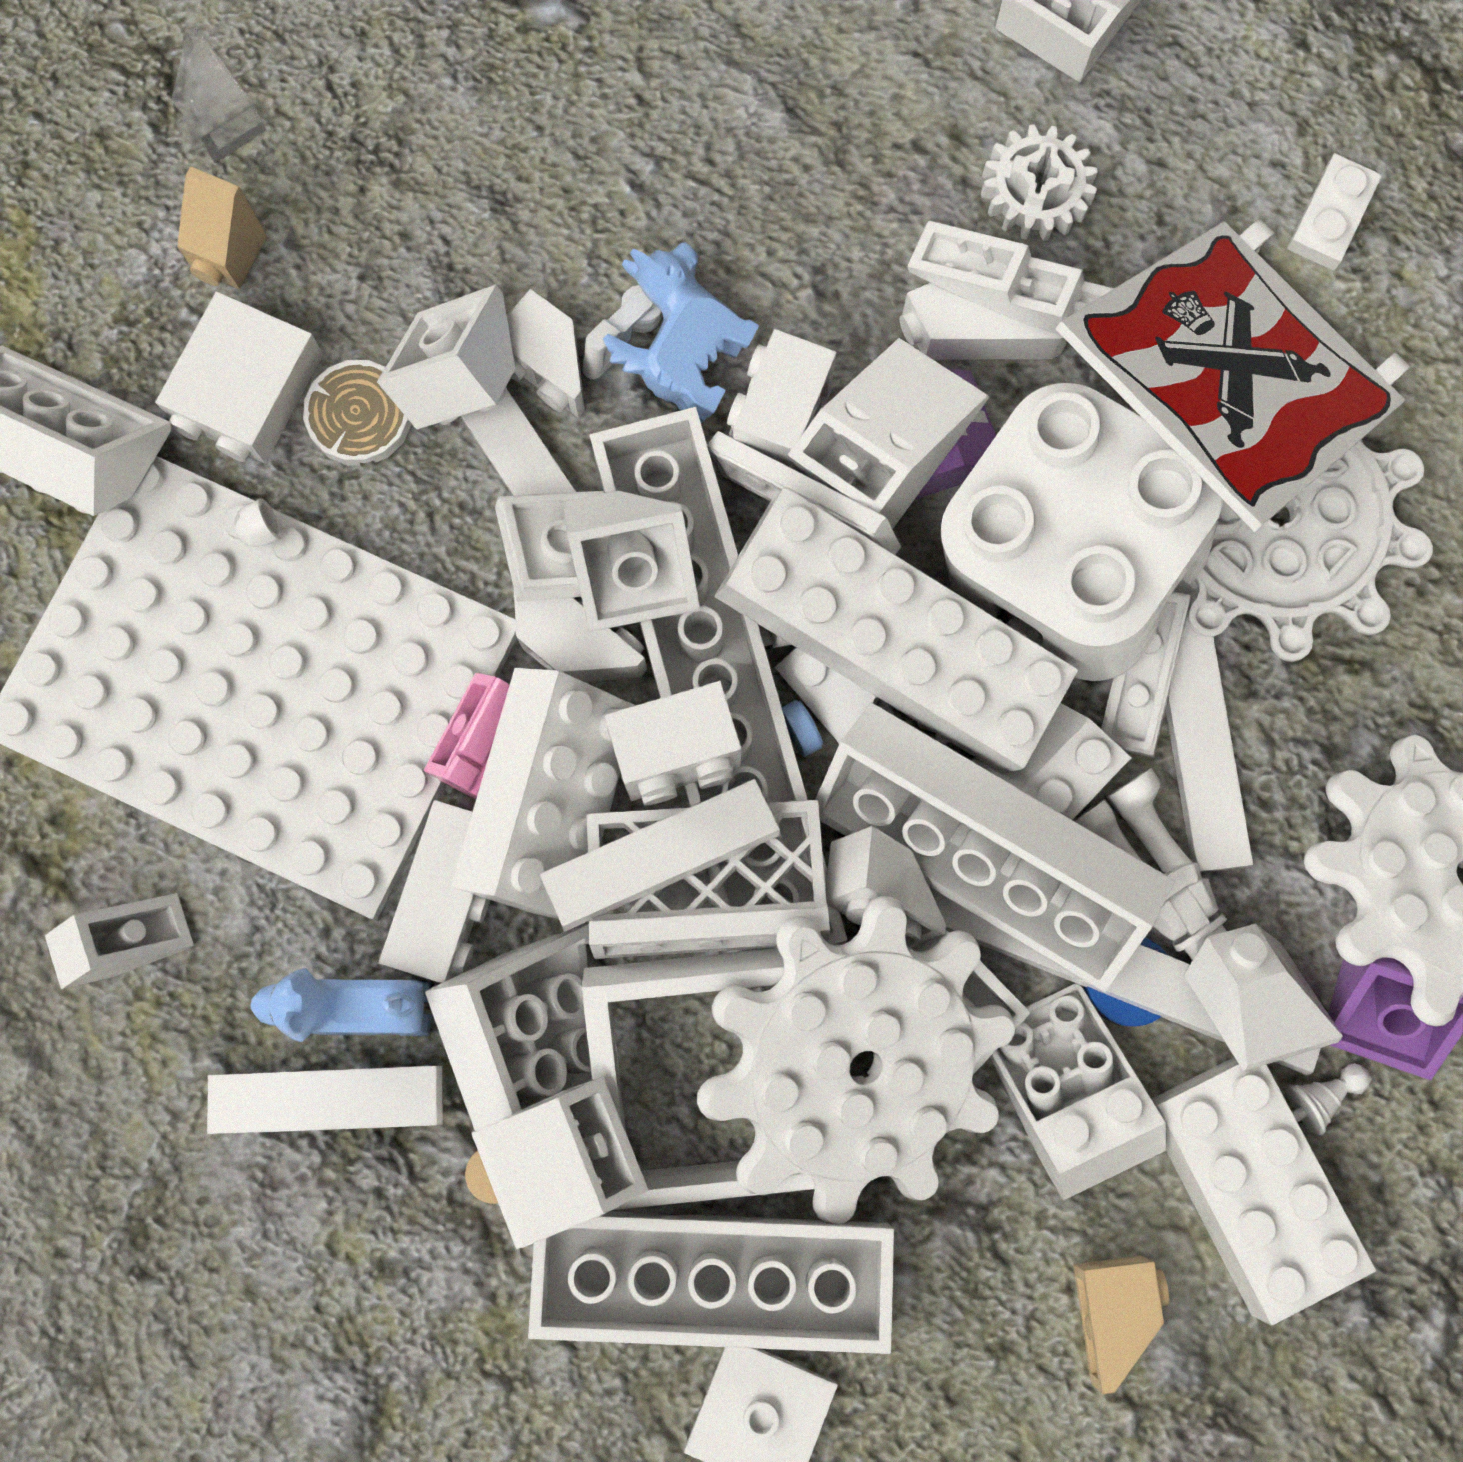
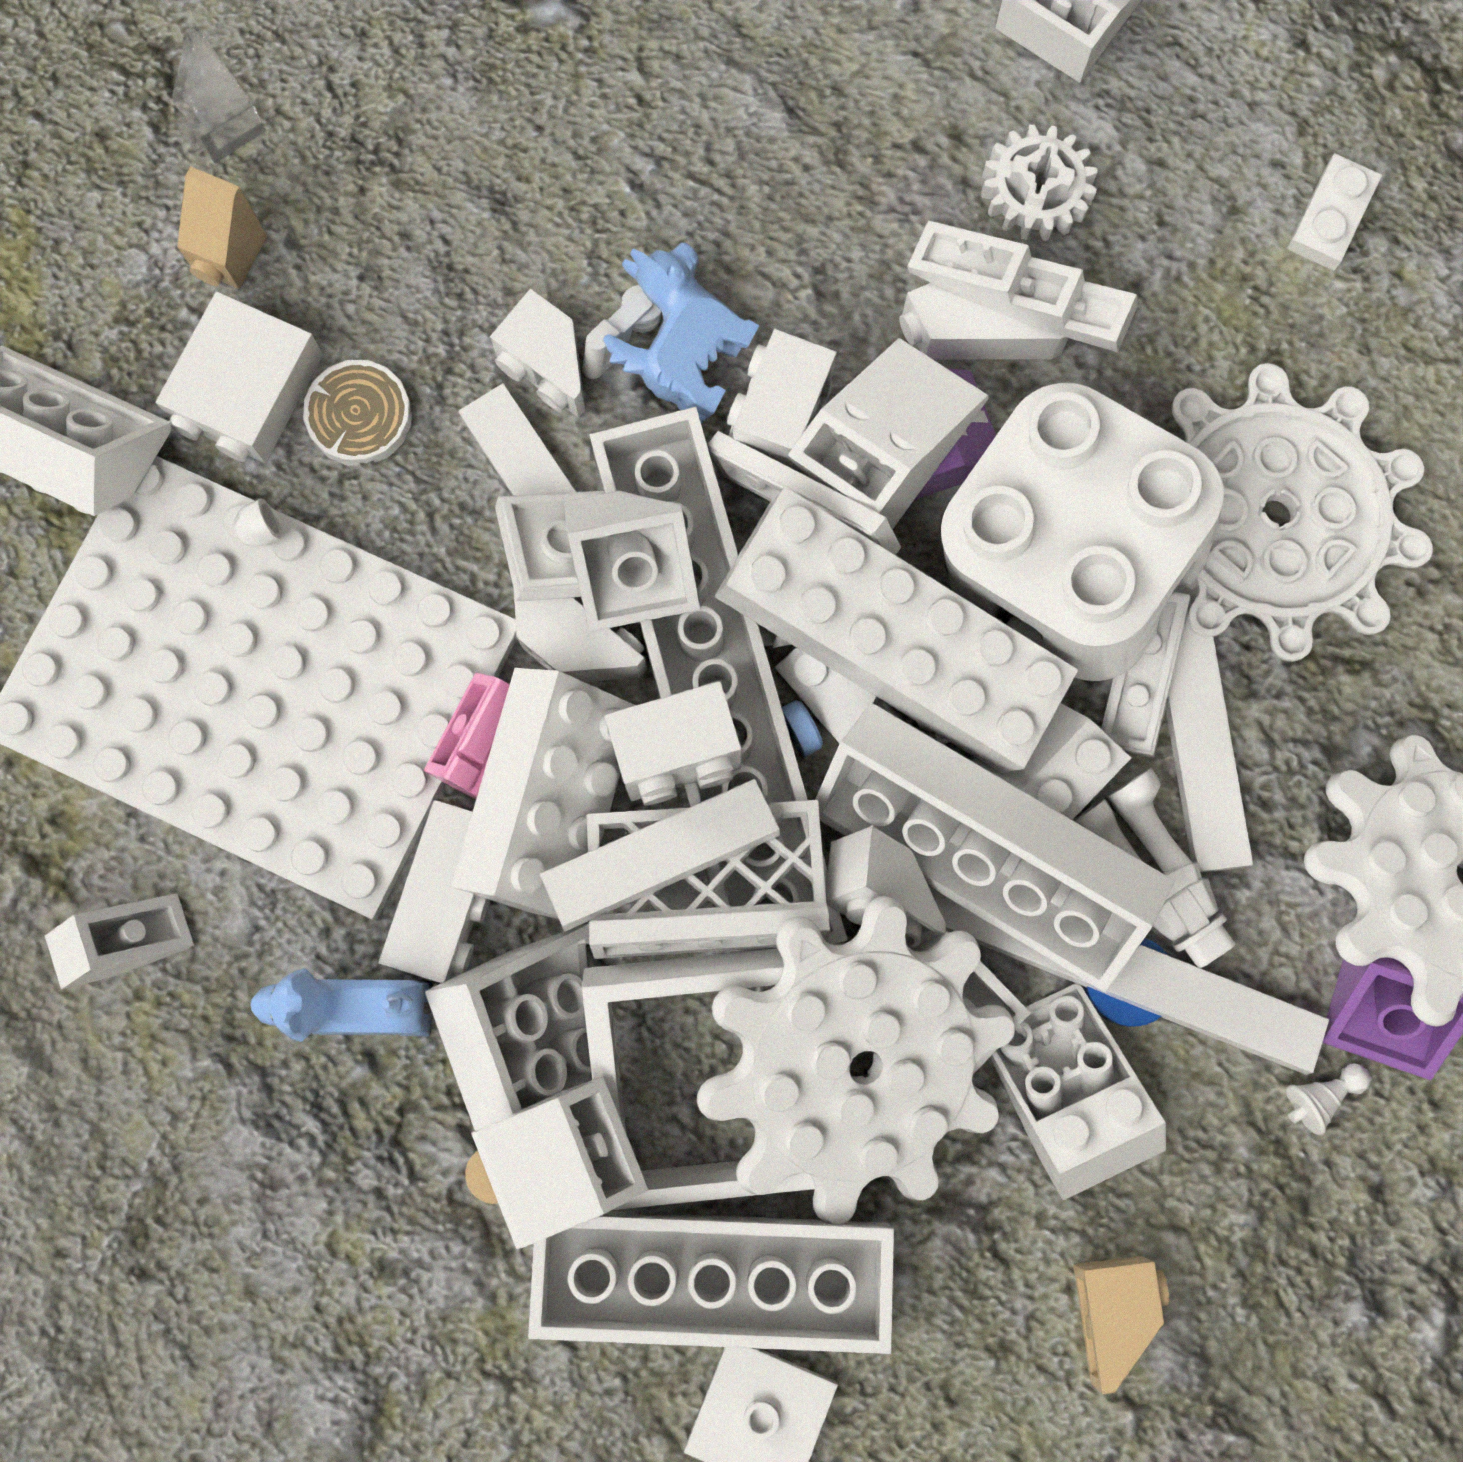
white slope [207,1066,443,1134] -> none
white slope [377,284,515,429] -> none
flag [1055,219,1410,532] -> none
white brick [1151,1057,1376,1326] -> none
white slope [1184,924,1343,1072] -> none

